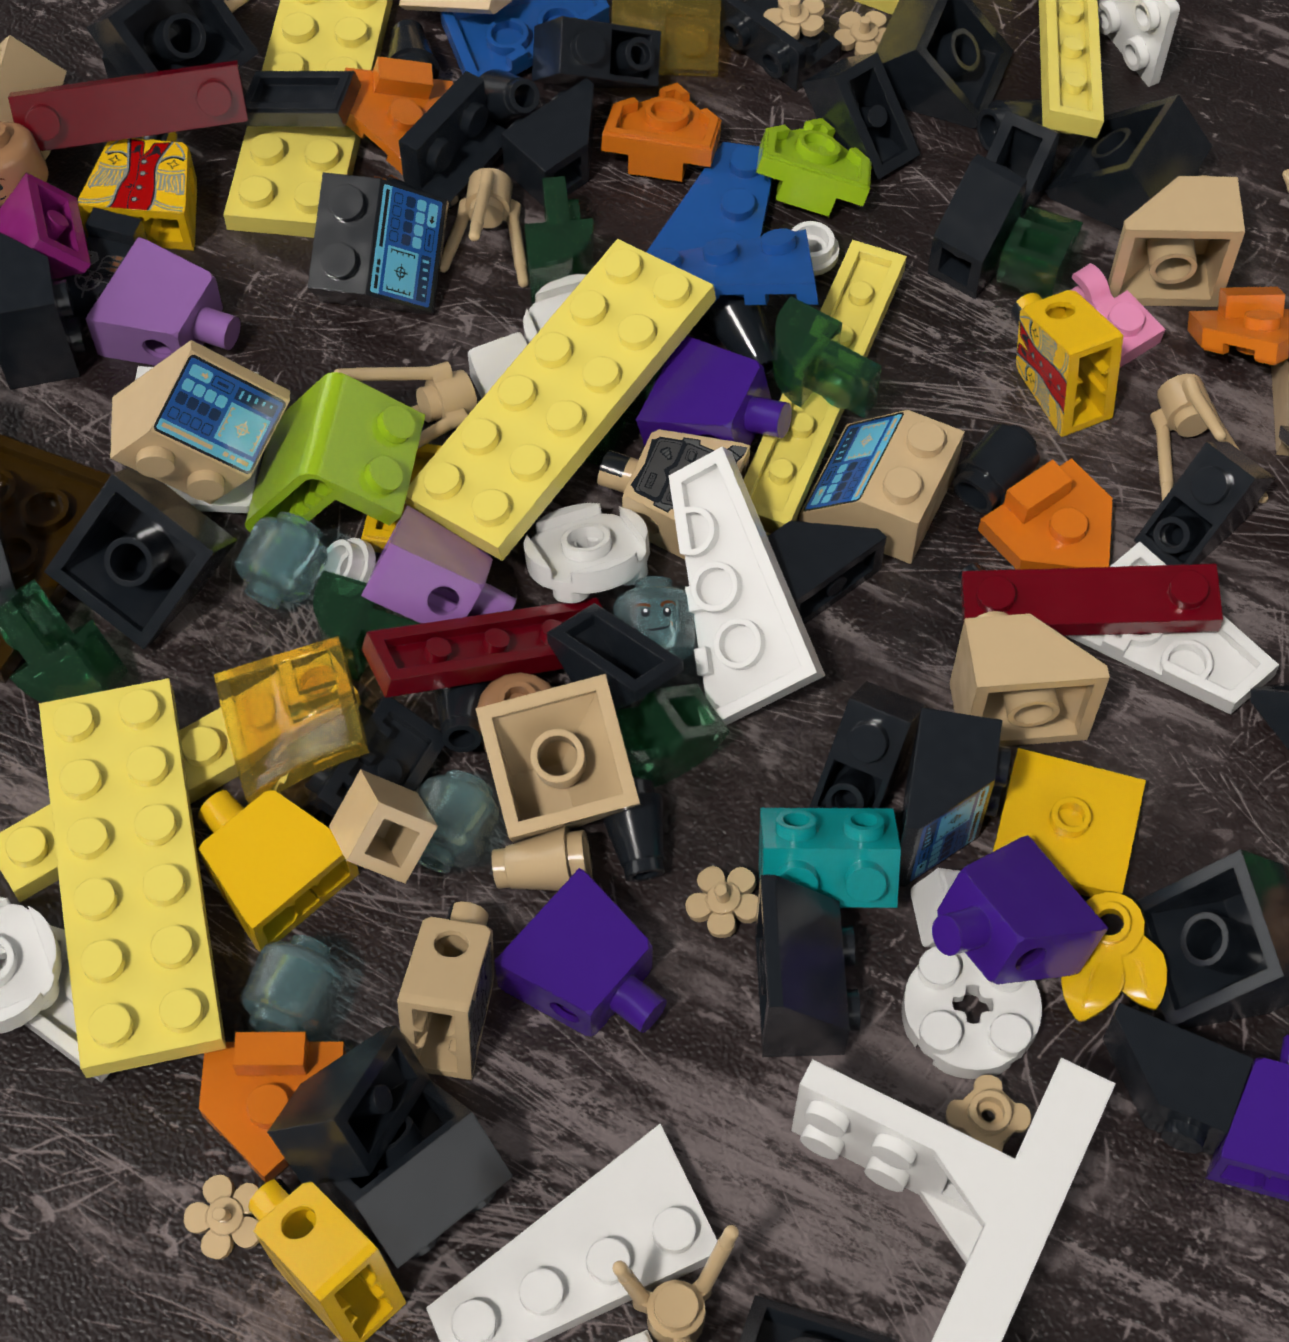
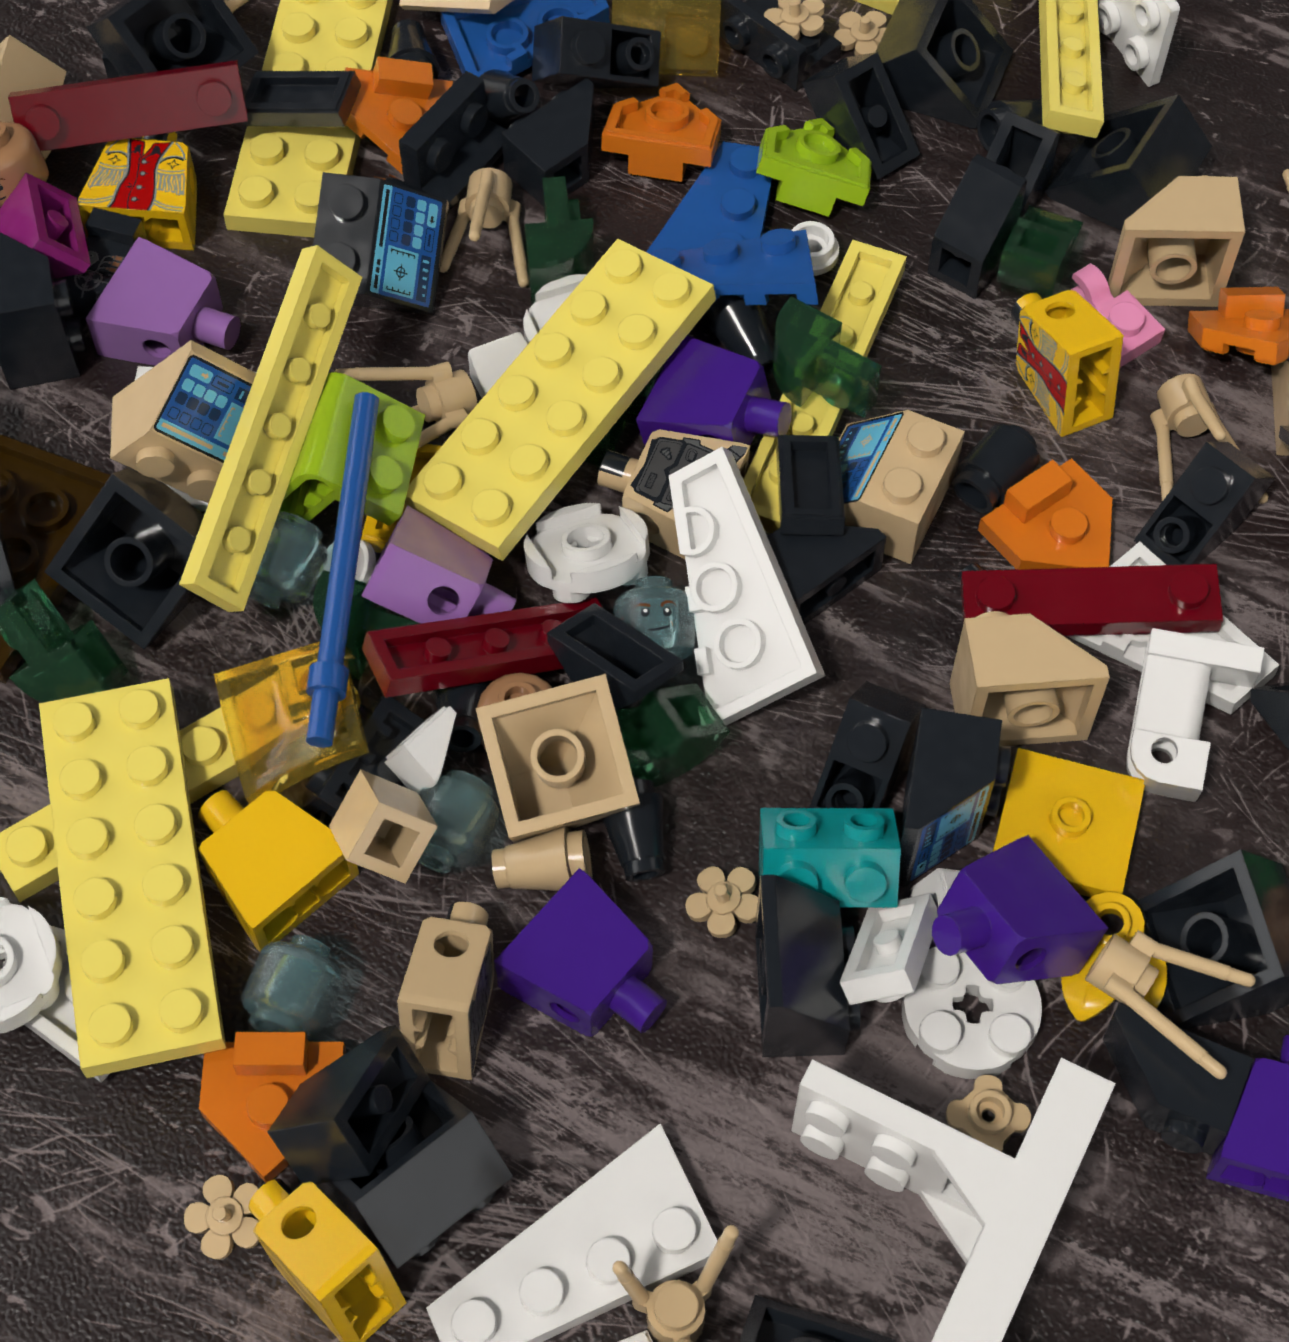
none -> light yellow plate [179,245,362,612]
none -> blue bar [306,392,379,748]
none -> white slope [384,706,456,796]
none -> black tile [776,435,845,536]
none -> white plate [840,893,938,1005]
none -> tan plant [1085,930,1256,1079]
none -> white piece [1126,628,1265,802]

